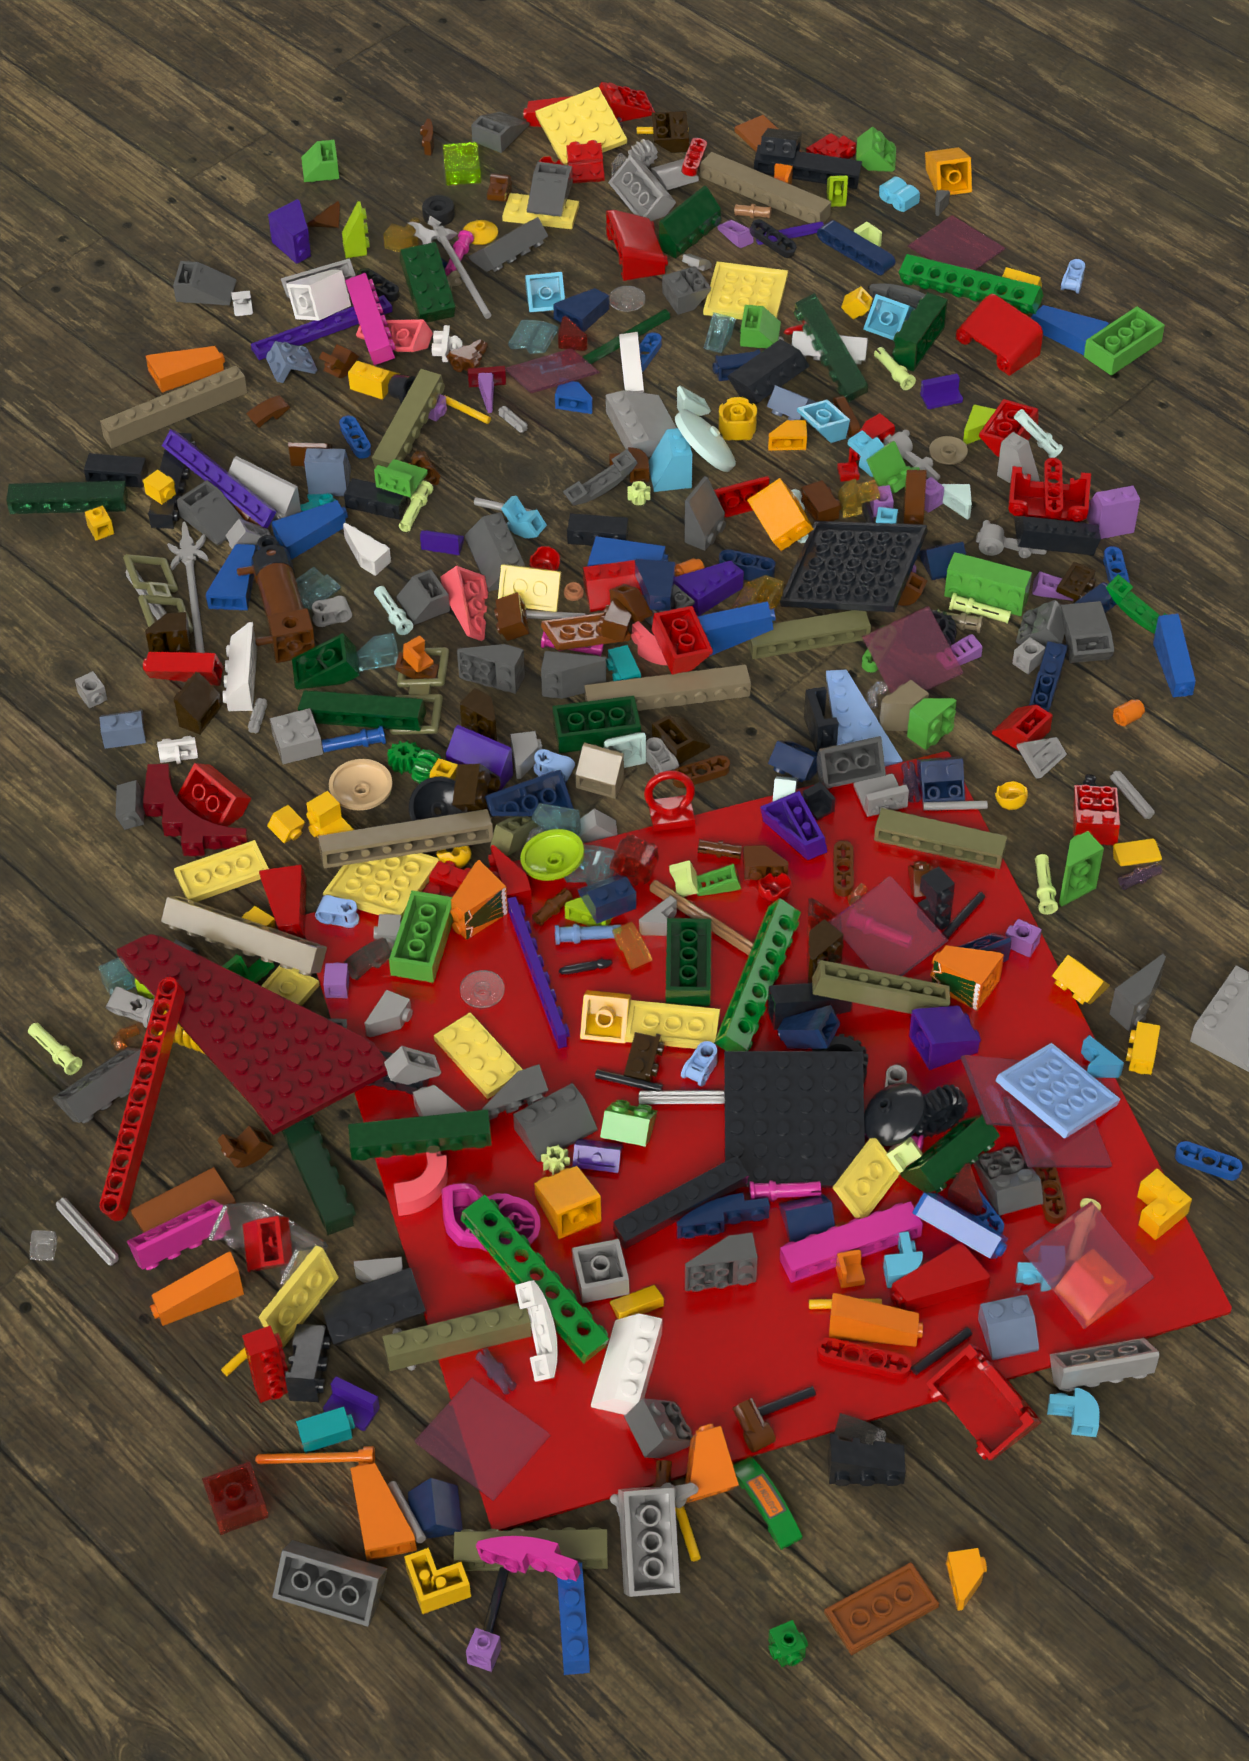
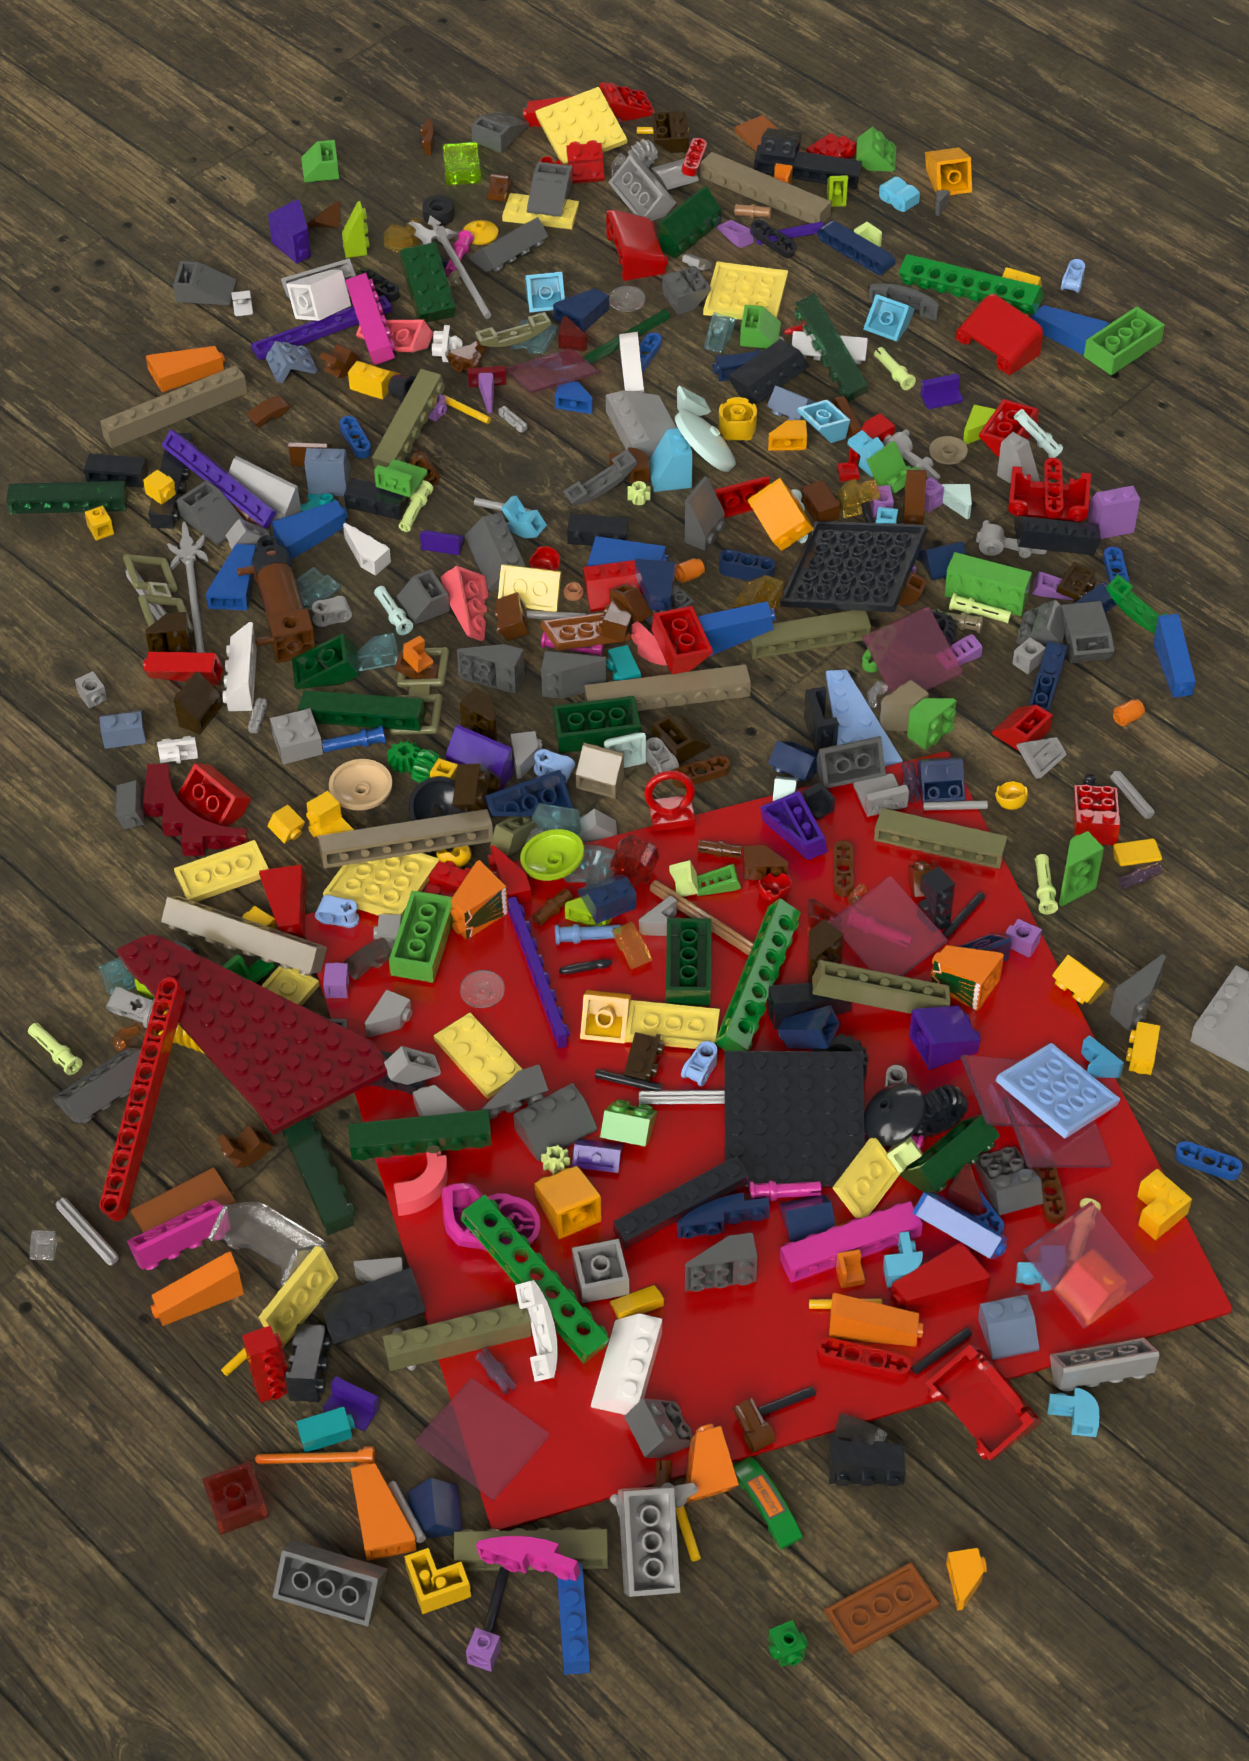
red slope [242,1216,294,1272] -> none
dark purple wedge [674,561,744,616] -> none
yellow brick [841,286,873,319] -> none
dark green brick [892,292,948,372] -> none
clear pink piece [908,215,1006,270] -> none
none -> olive slope [475,312,551,347]

